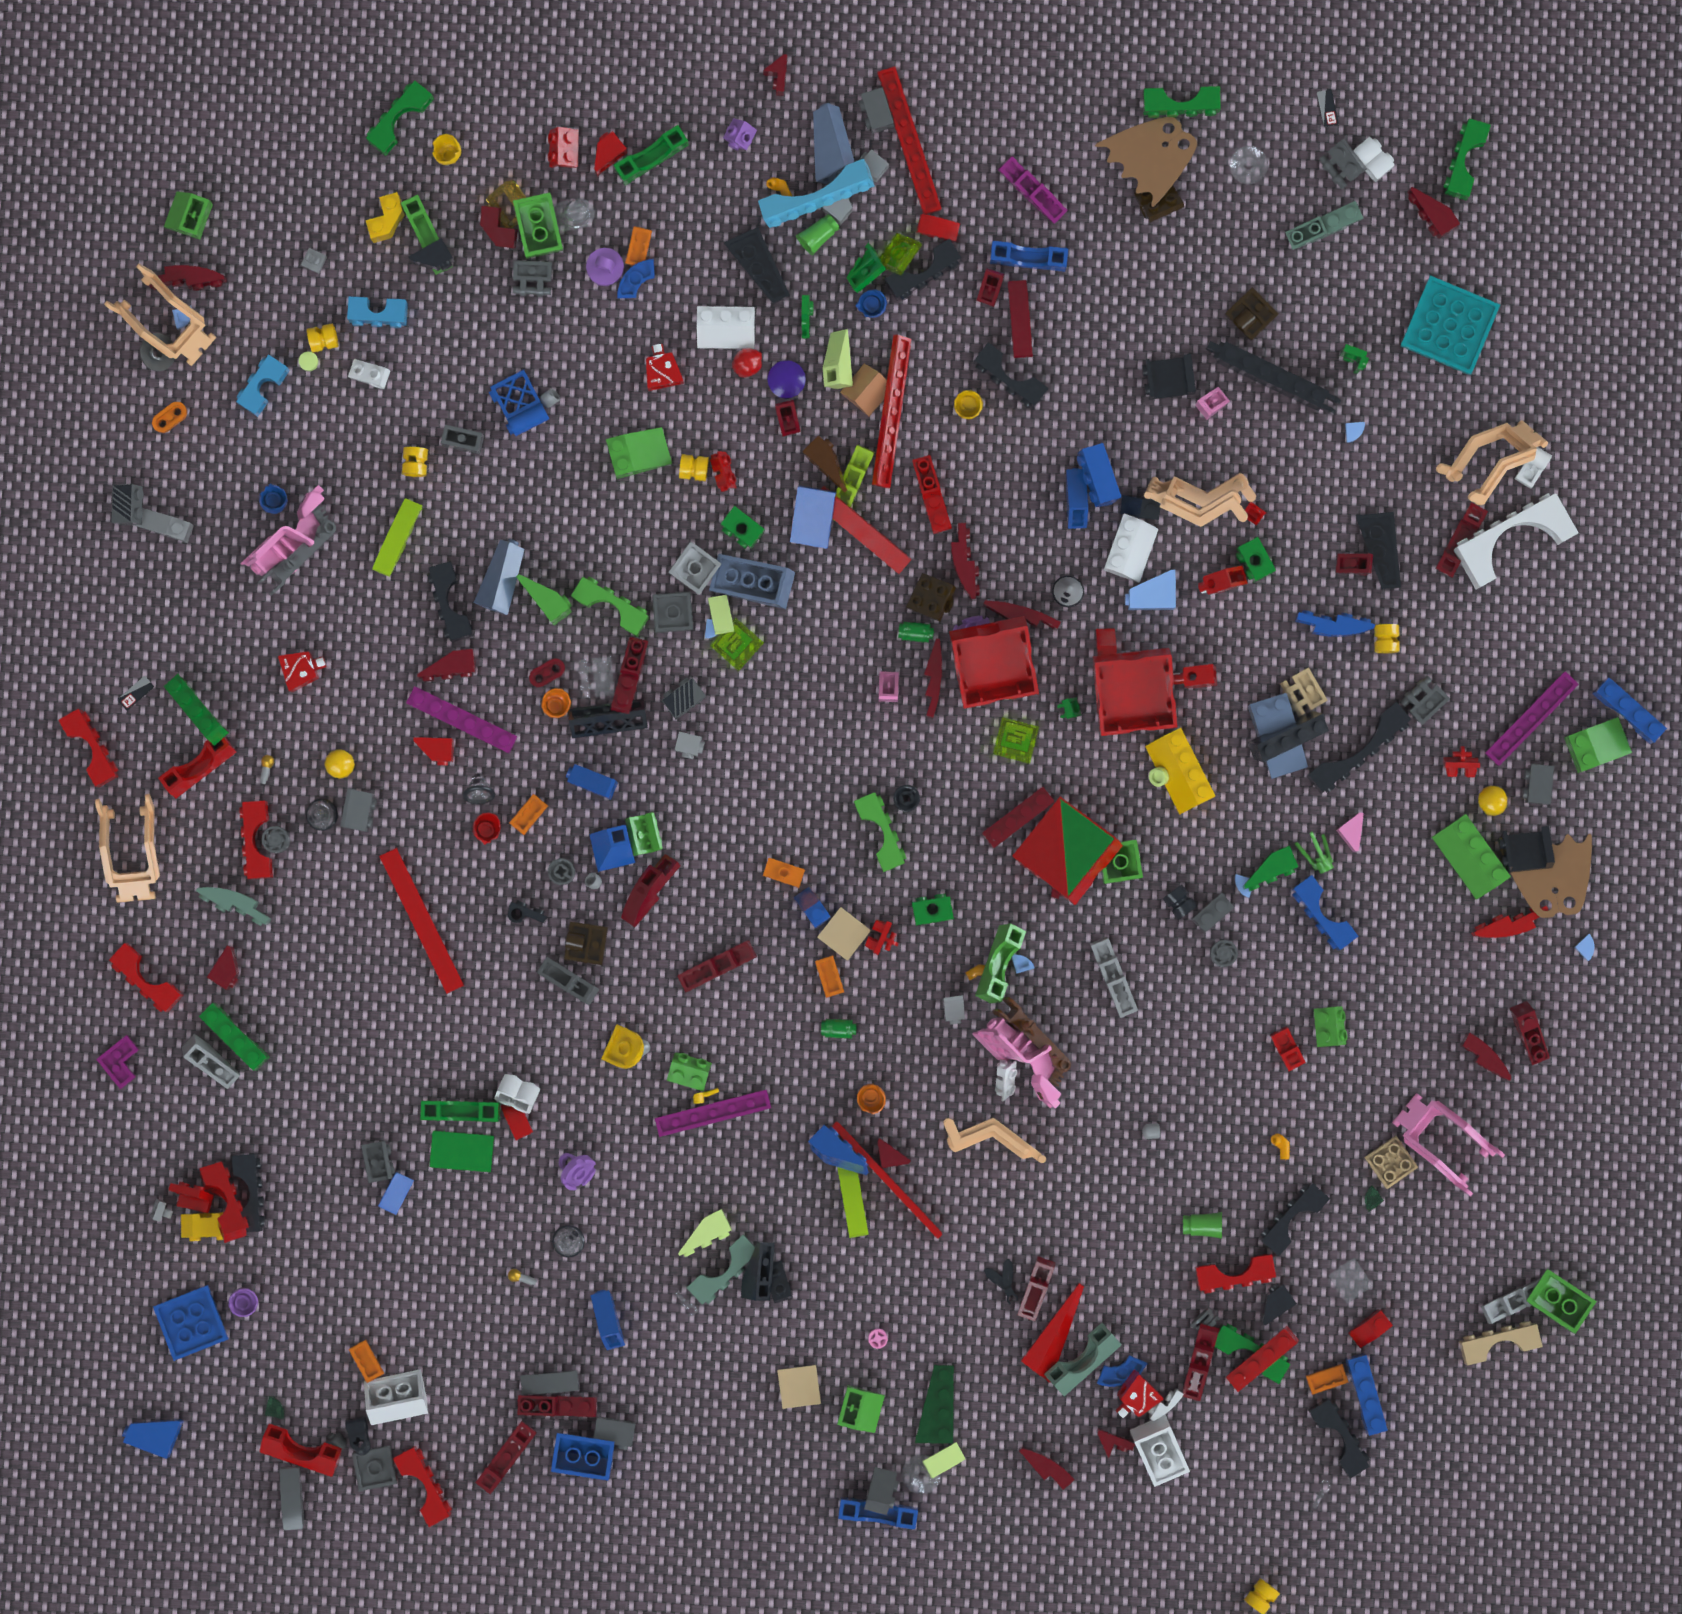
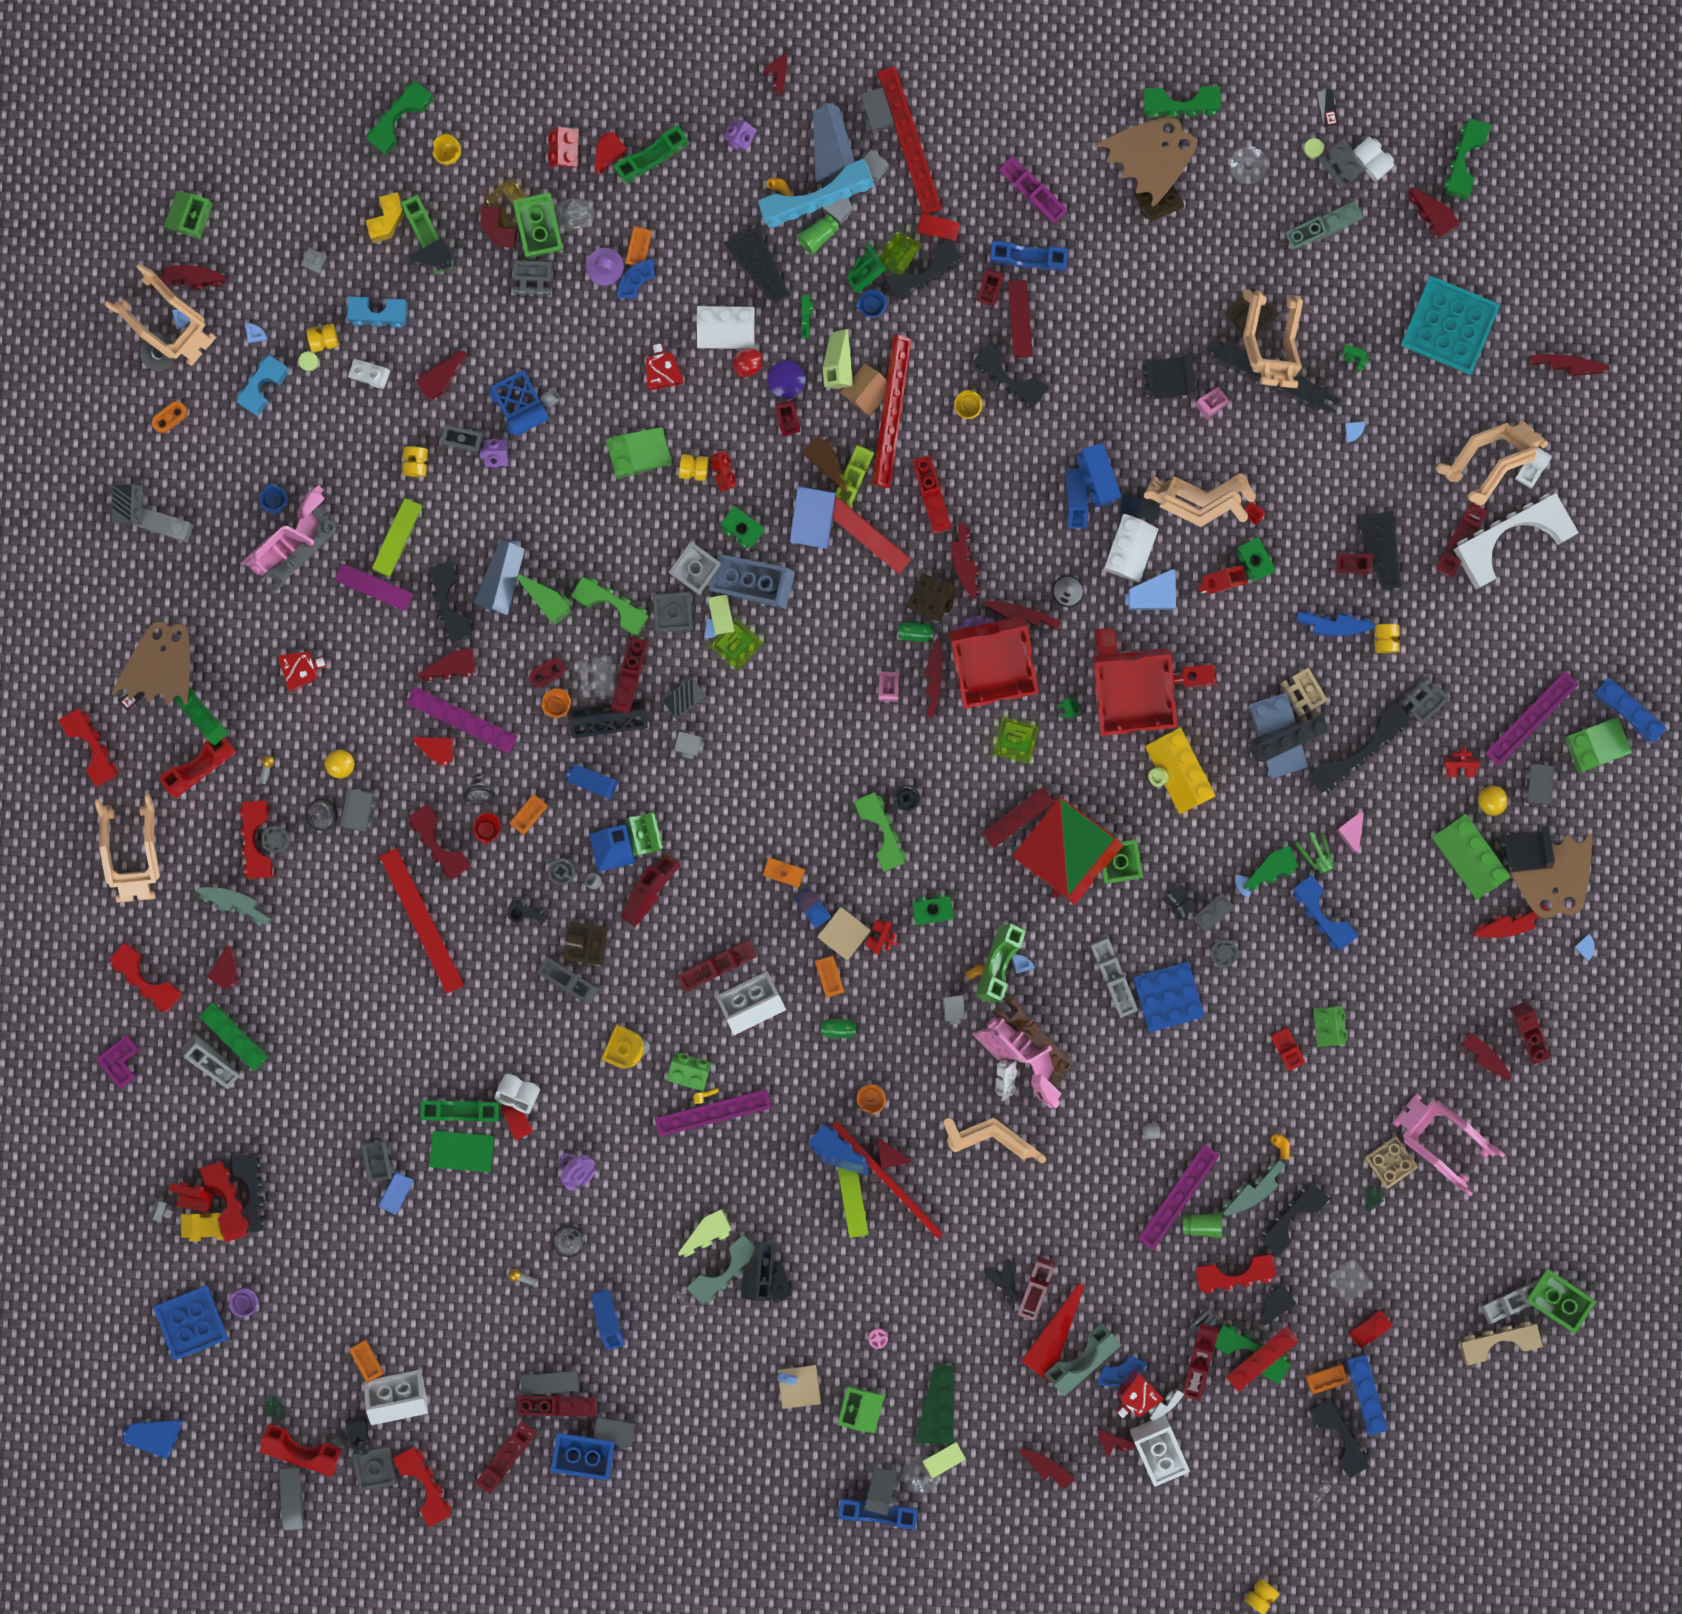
none -> medium nougat piece [112,622,190,705]
none -> light blue tile [245,323,268,343]
none -> magenta slope [334,563,413,611]
none -> dark red arch [408,804,472,880]
none -> dark red slope [416,350,468,402]
none -> medium lavender brick [480,439,508,467]
none -> white slope [716,971,786,1035]
none -> light blue tile [777,1372,797,1385]
none -> blue plate [1133,961,1205,1033]
none -> magenta plate [1137,1144,1220,1250]
none -> sand green slope [1222,1160,1286,1216]
none -> light nougat piece [1243,289,1303,388]
none -> yellowish green tile [1304,138,1324,158]
none -> dark red slope [1528,354,1609,377]

